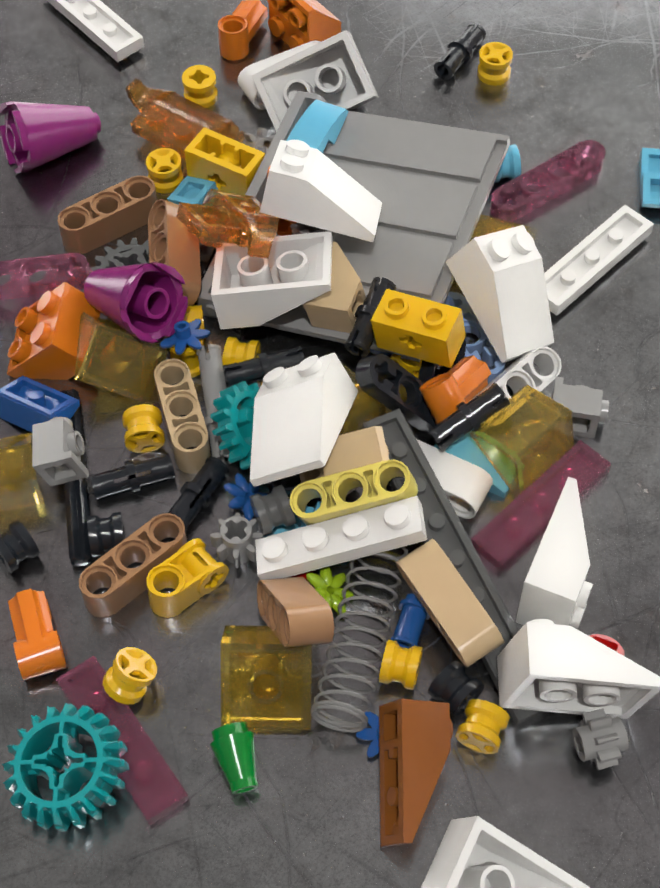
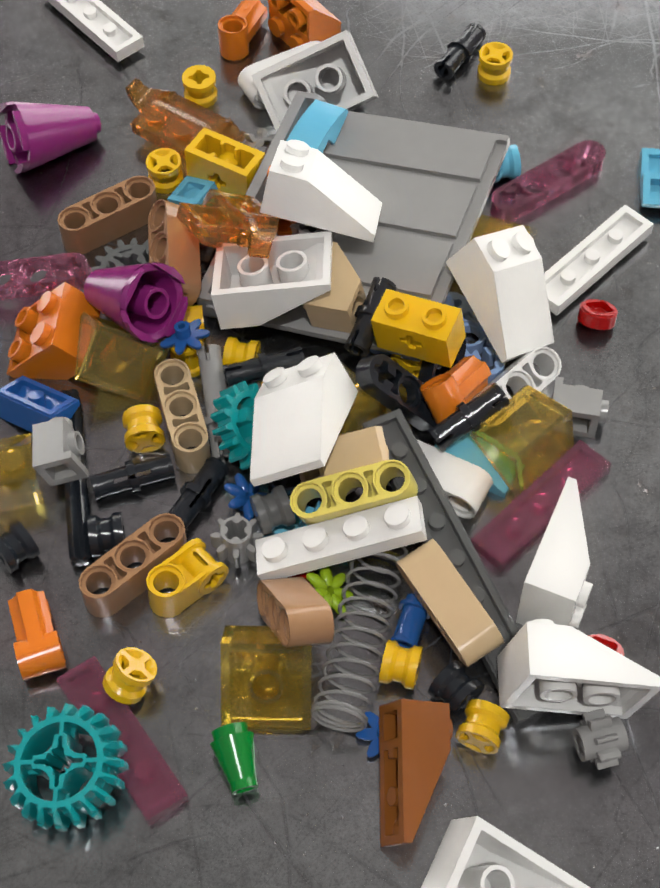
none -> red tile [577,299,618,330]

